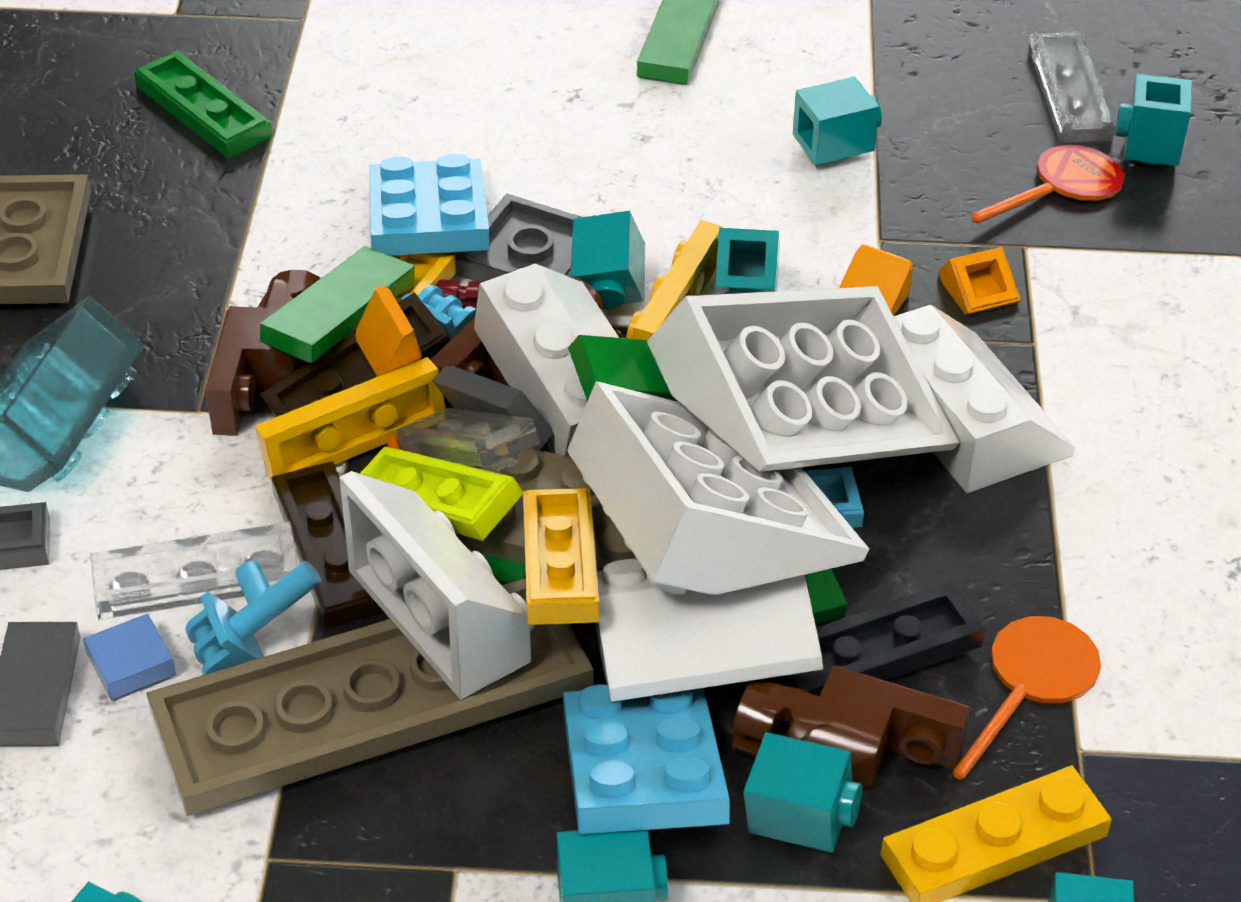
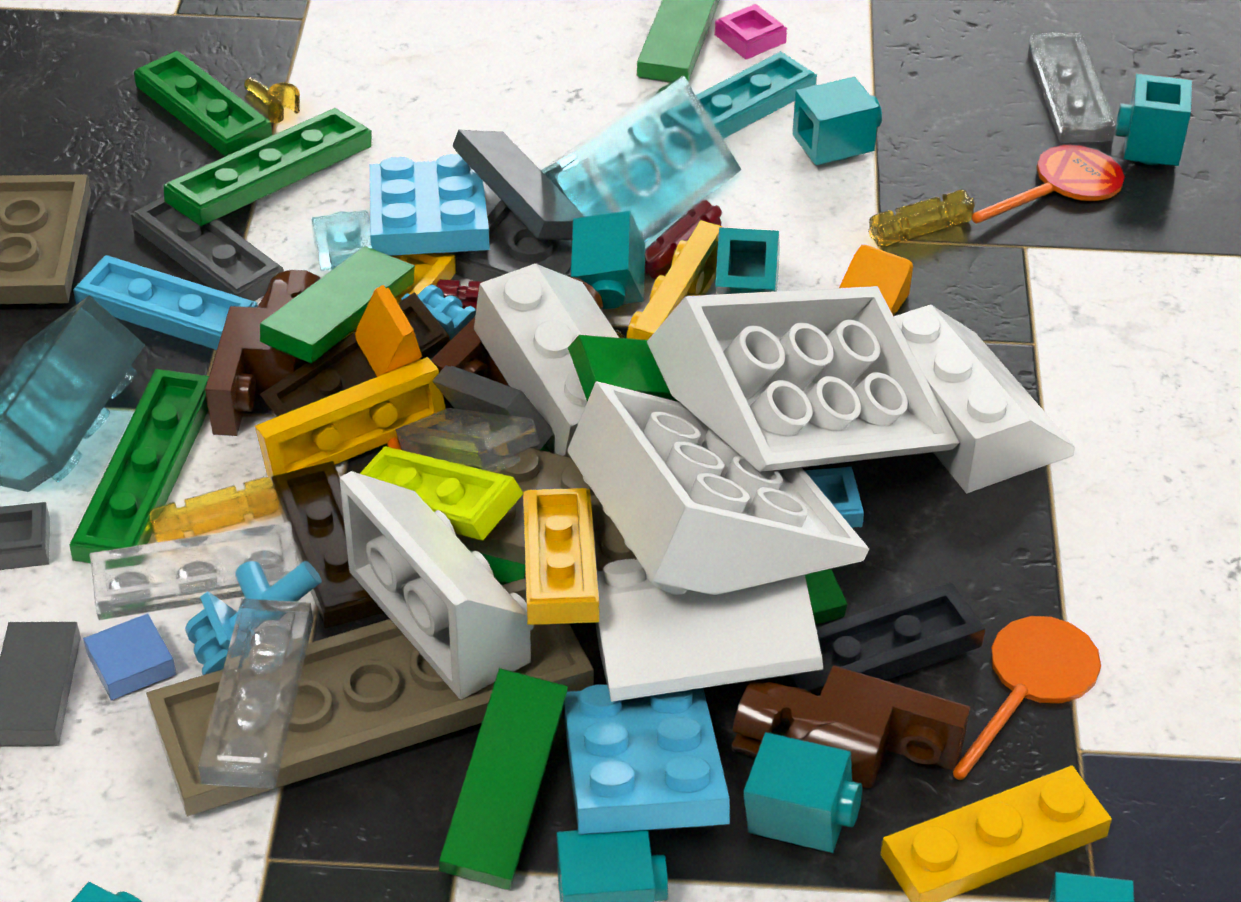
light orange slope [938,247,1021,316] -> none
none -> green tile [69,369,209,570]
none -> medium azure tile [73,255,258,350]
none -> dark grey tile [131,196,284,301]
none -> clear yellow axle [149,476,279,546]
none -> green tile [163,108,372,226]
none -> clear plate [198,598,313,789]
none -> clear yellow hand [244,77,300,123]
none -> clear light blue plate [311,210,371,271]
none -> green tile [439,668,568,890]
none -> tile [452,129,585,240]
none -> clear light blue slope [541,76,742,243]
none -> dark red axle [645,200,722,281]
none -> teal tile [663,51,817,152]
none -> dark pink tile [715,4,787,60]
none -> clear yellow axle [868,189,975,247]

